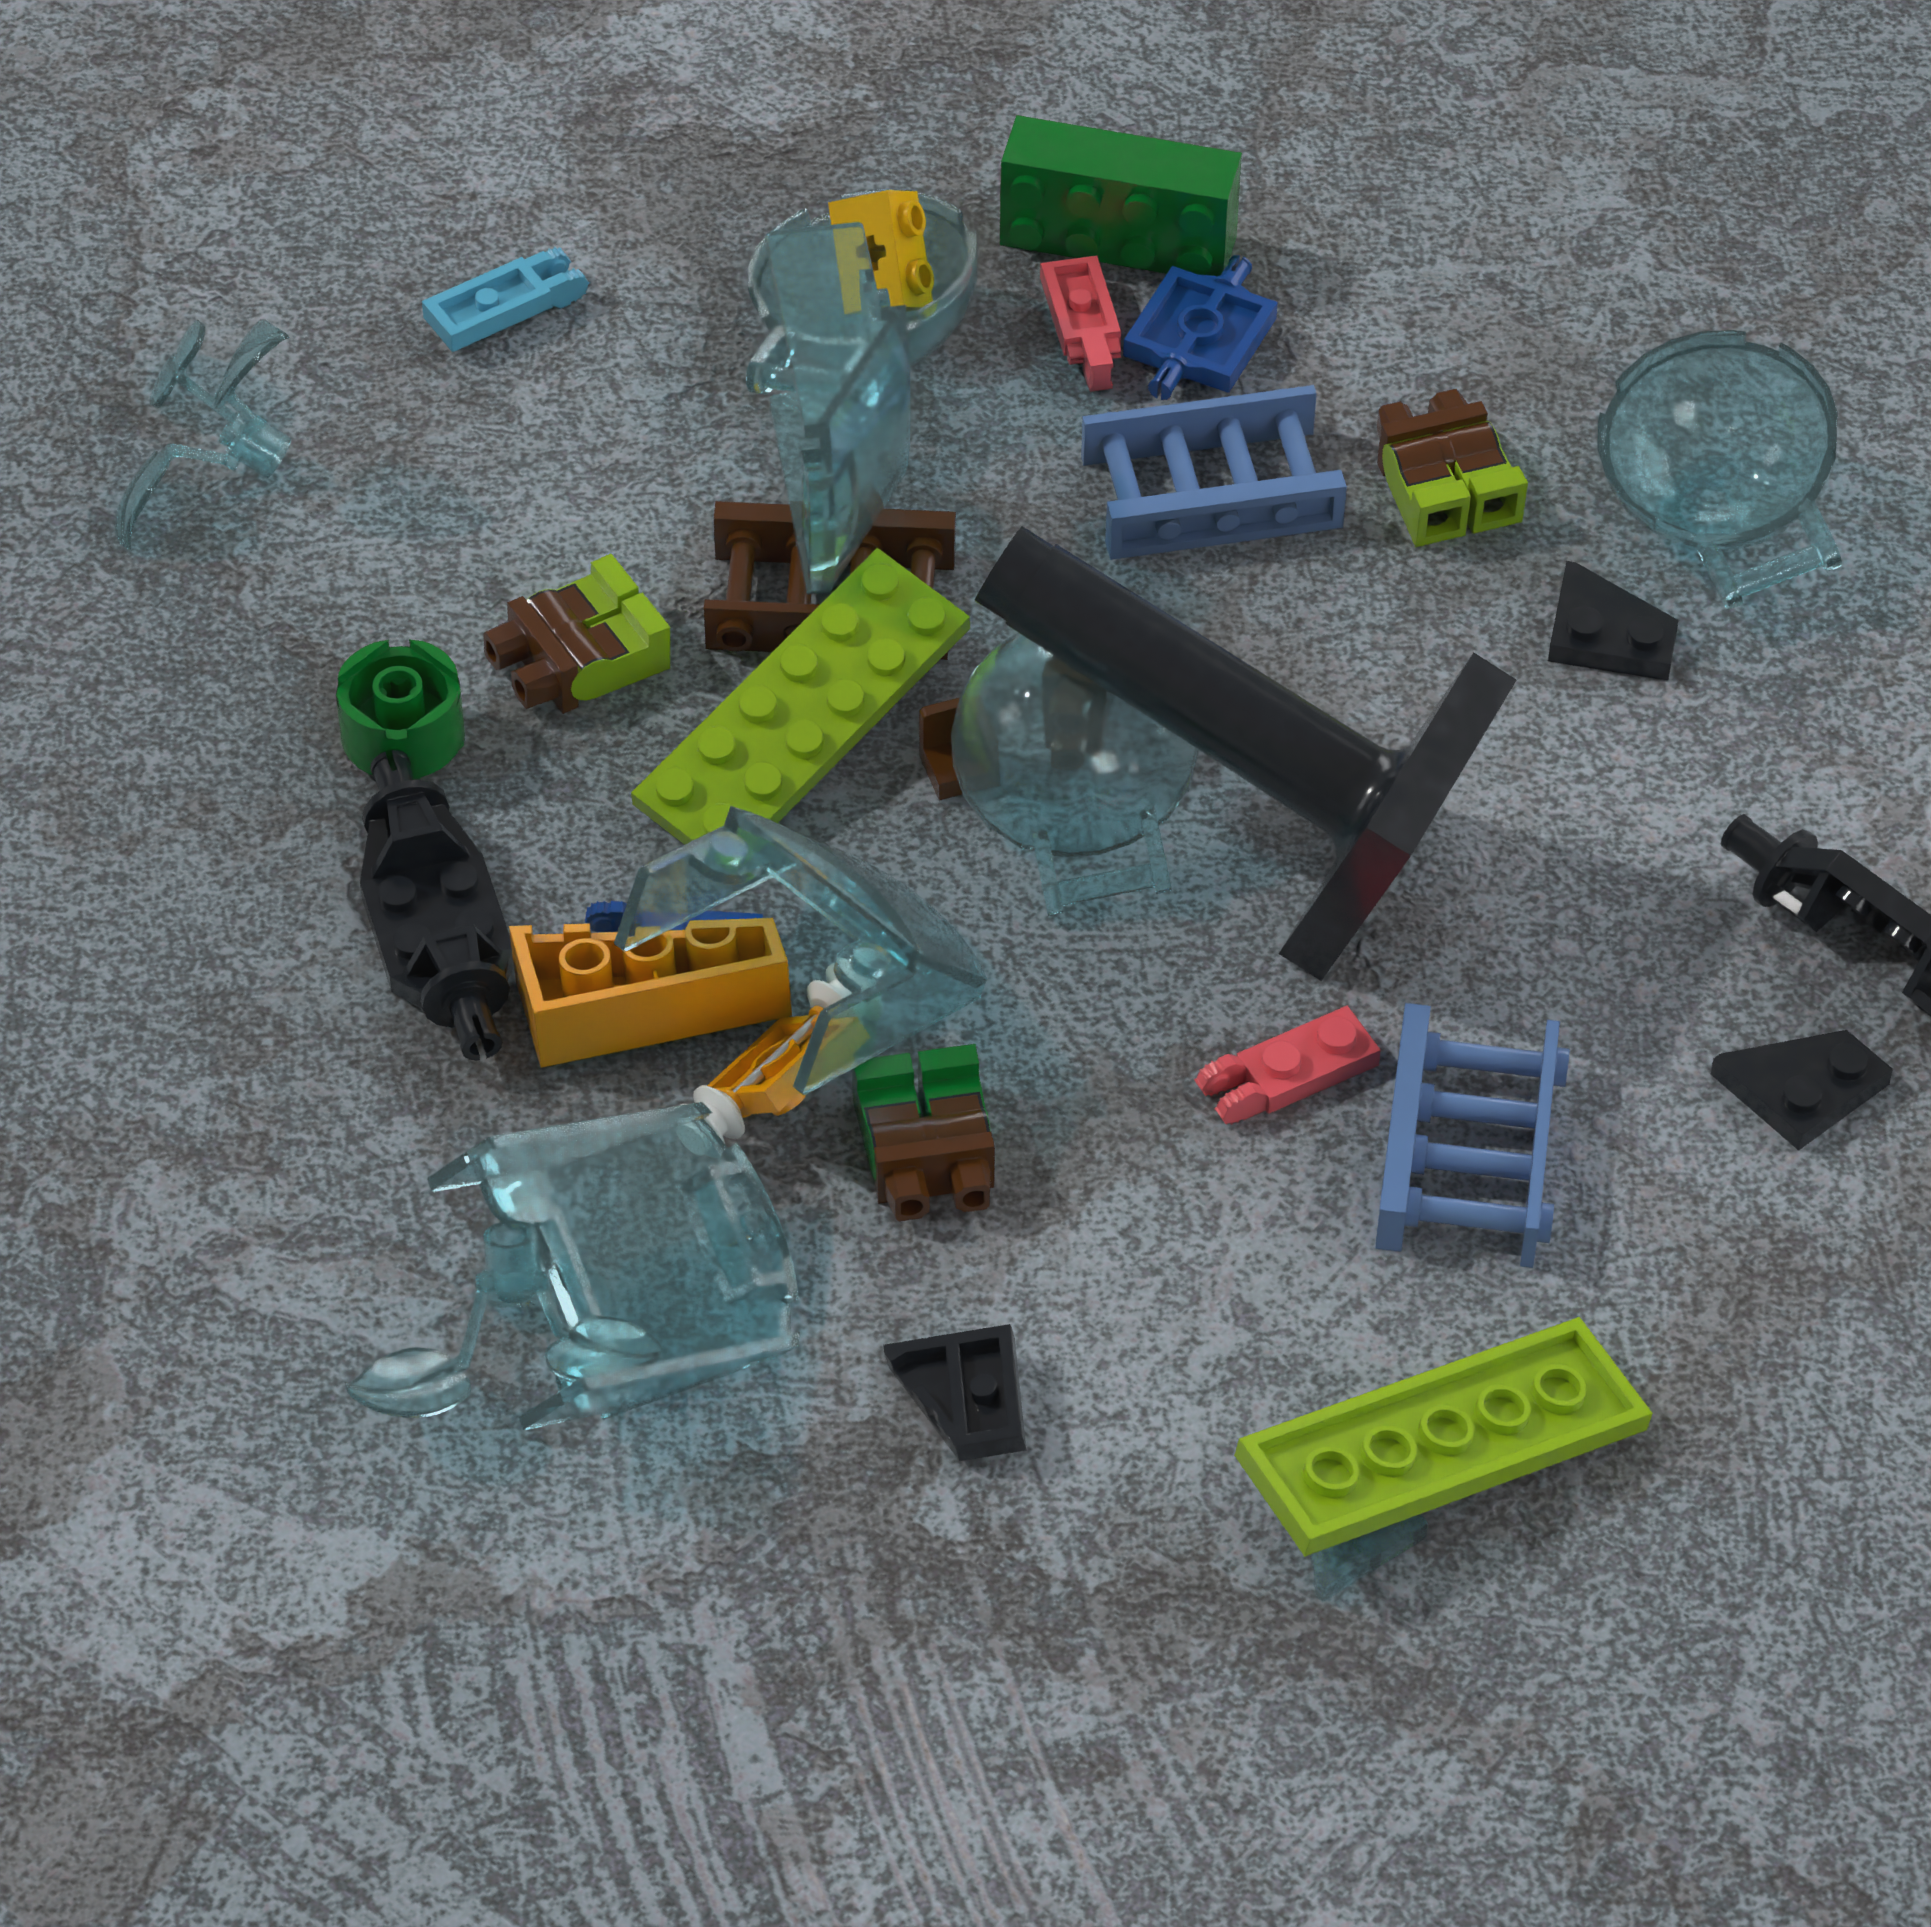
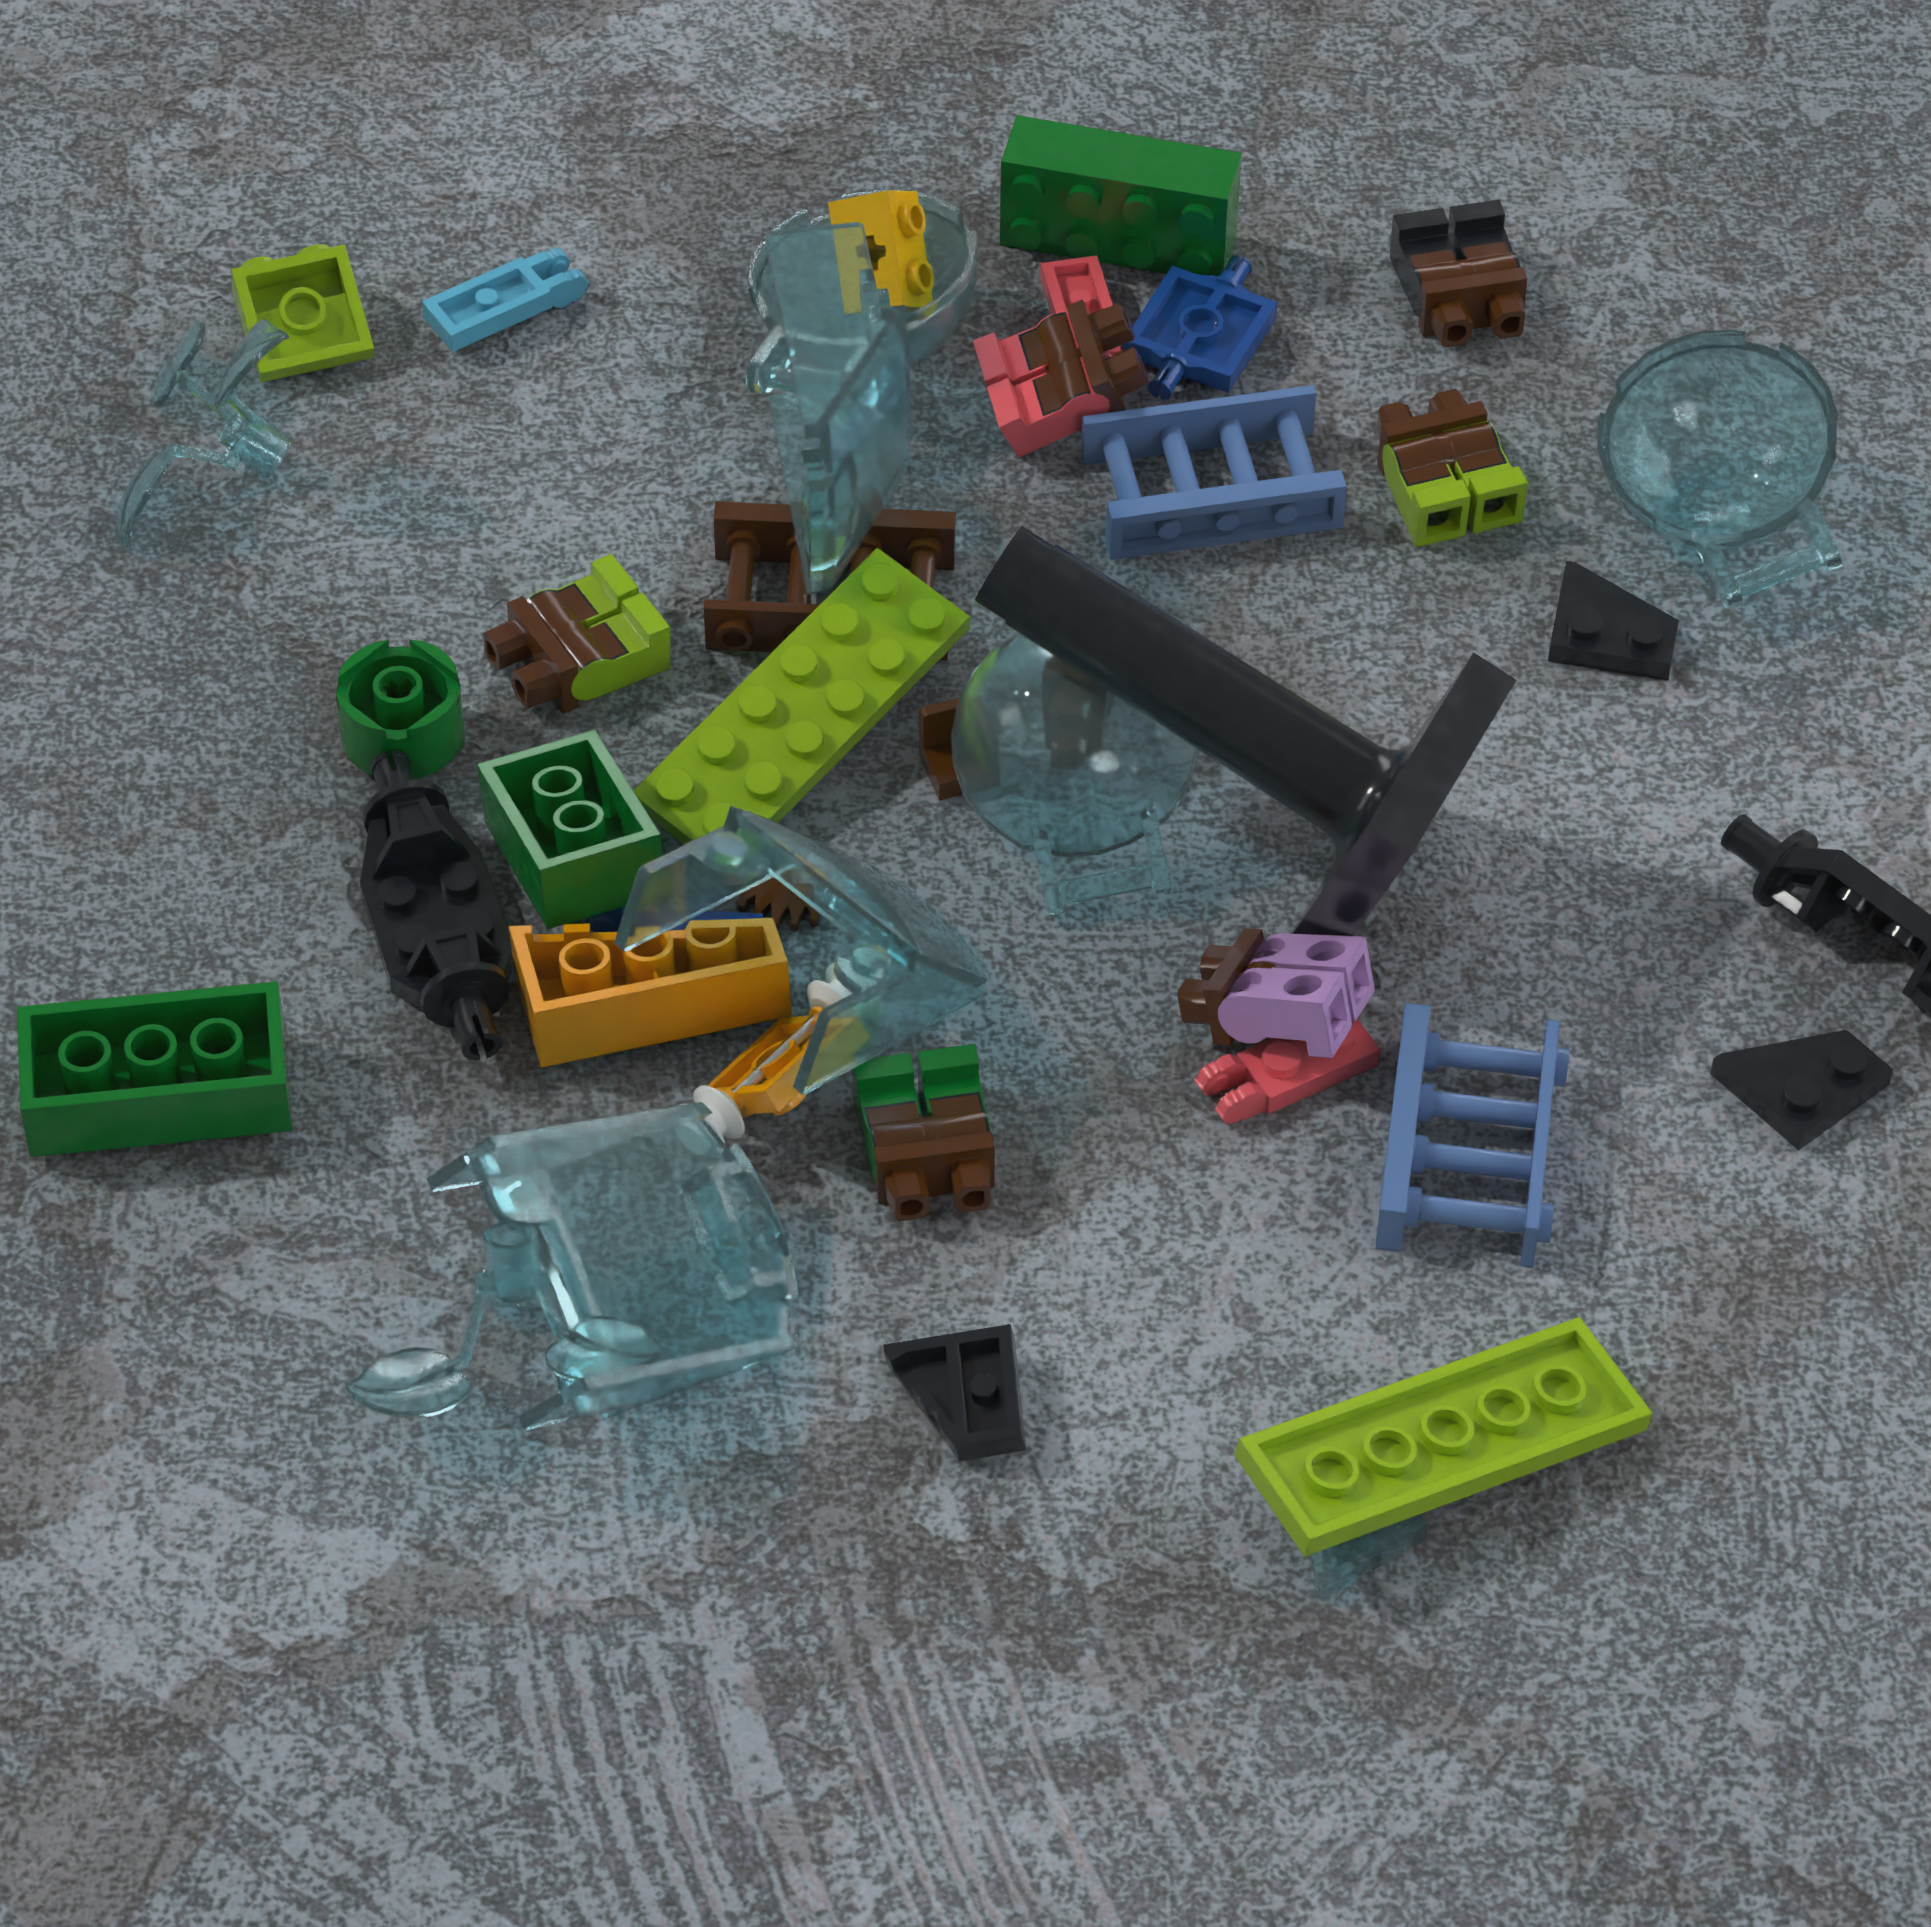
none -> green brick [17,981,292,1157]
none -> lime plate [231,244,374,383]
none -> green brick [477,730,667,930]
none -> reddish brown piece [737,868,819,931]
none -> hips [973,300,1150,458]
none -> lavender hips [1177,928,1375,1058]
none -> hips [1390,199,1527,348]

